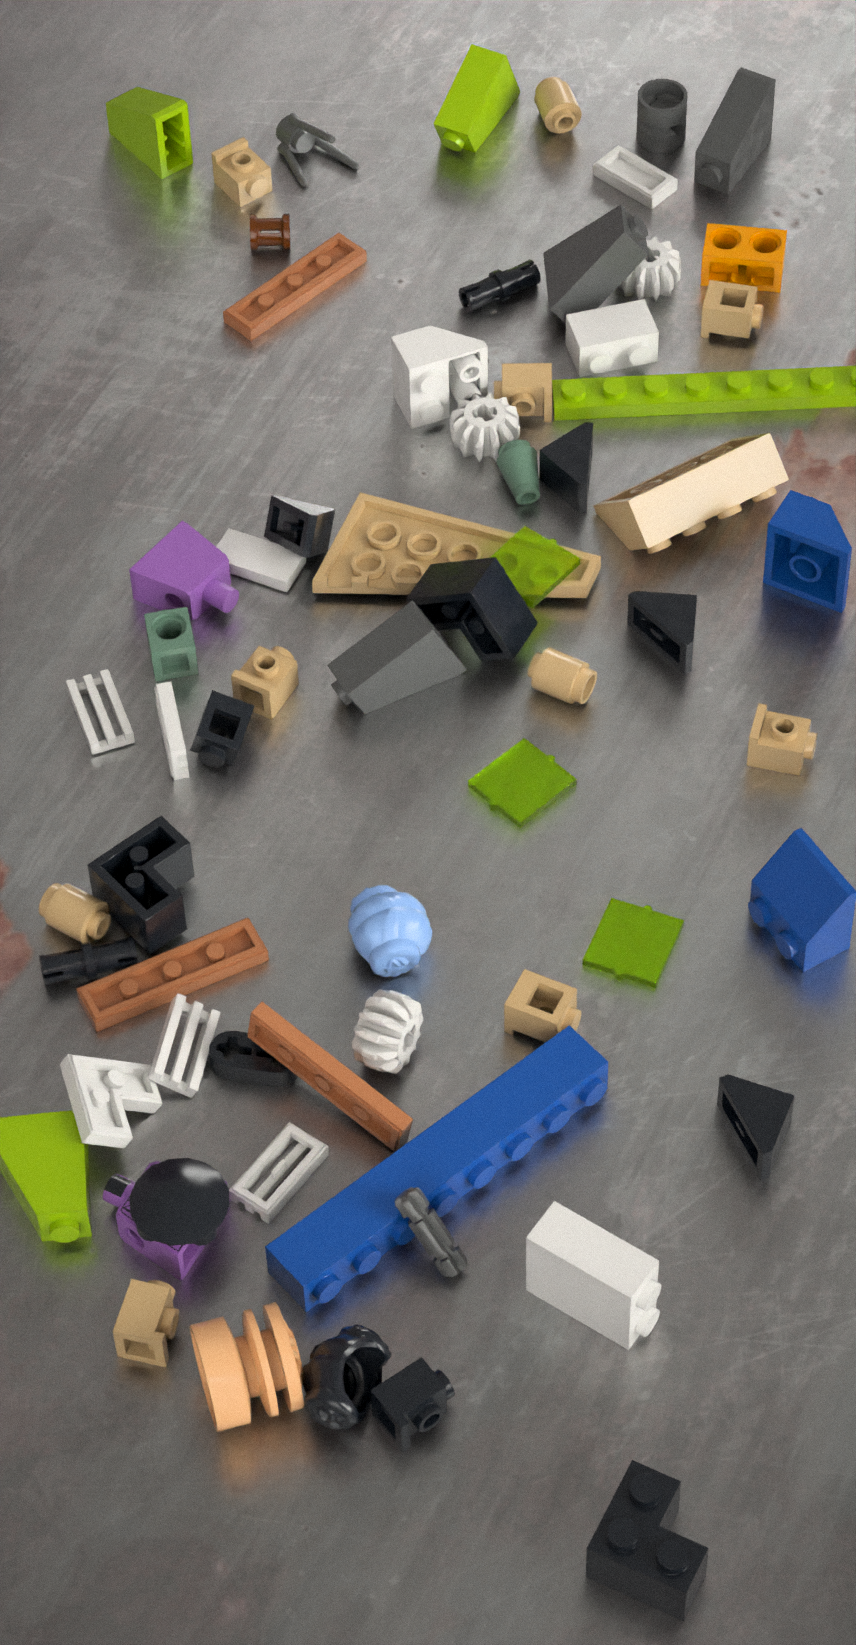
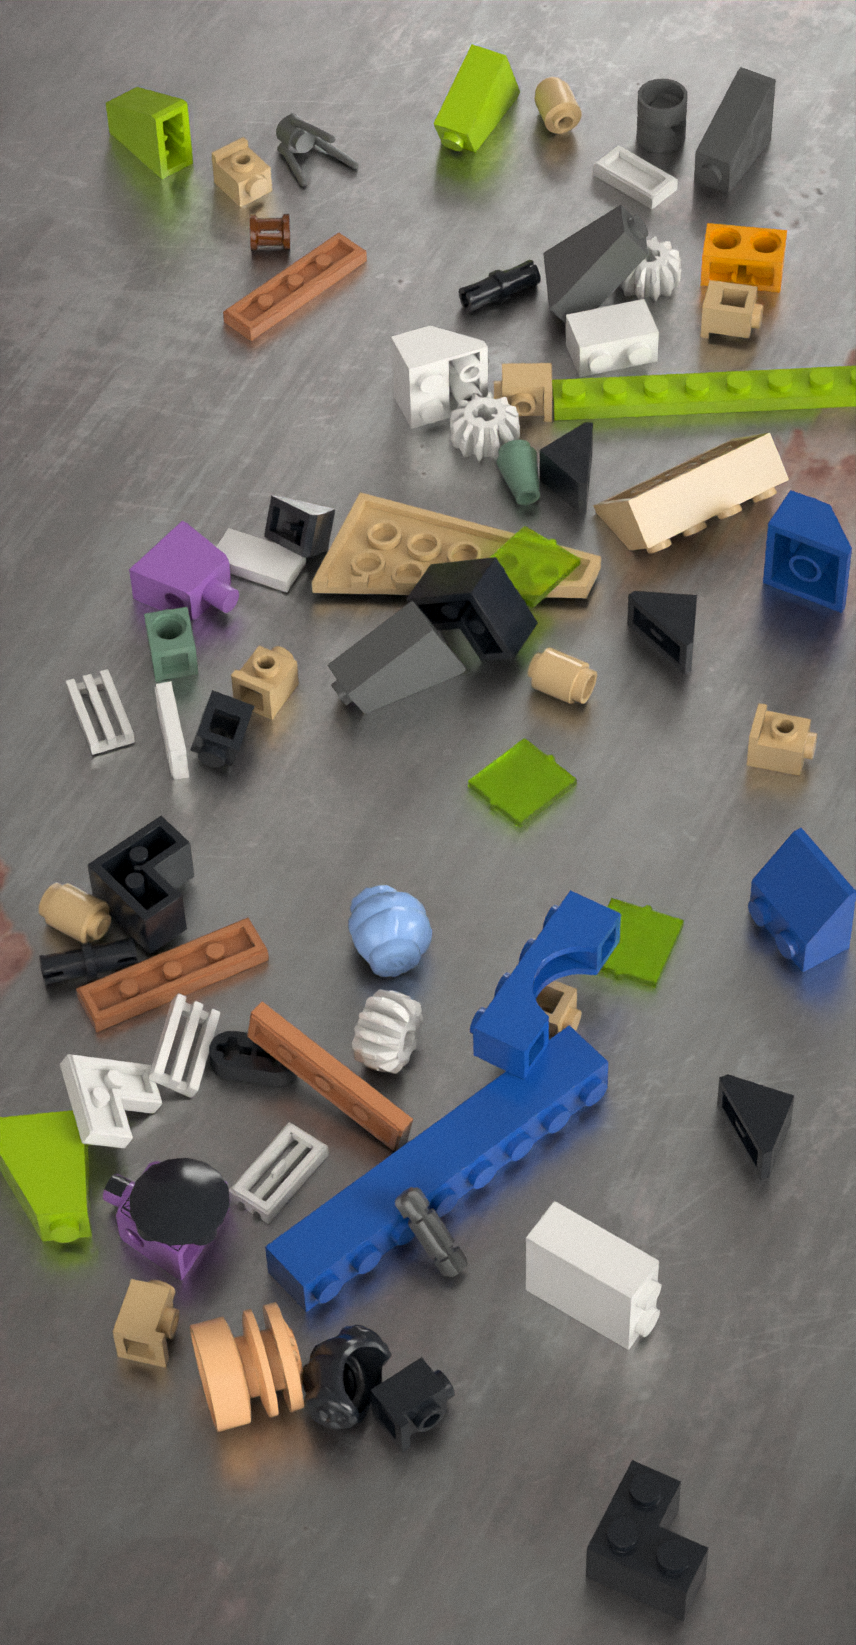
none -> blue arch [470,890,621,1080]

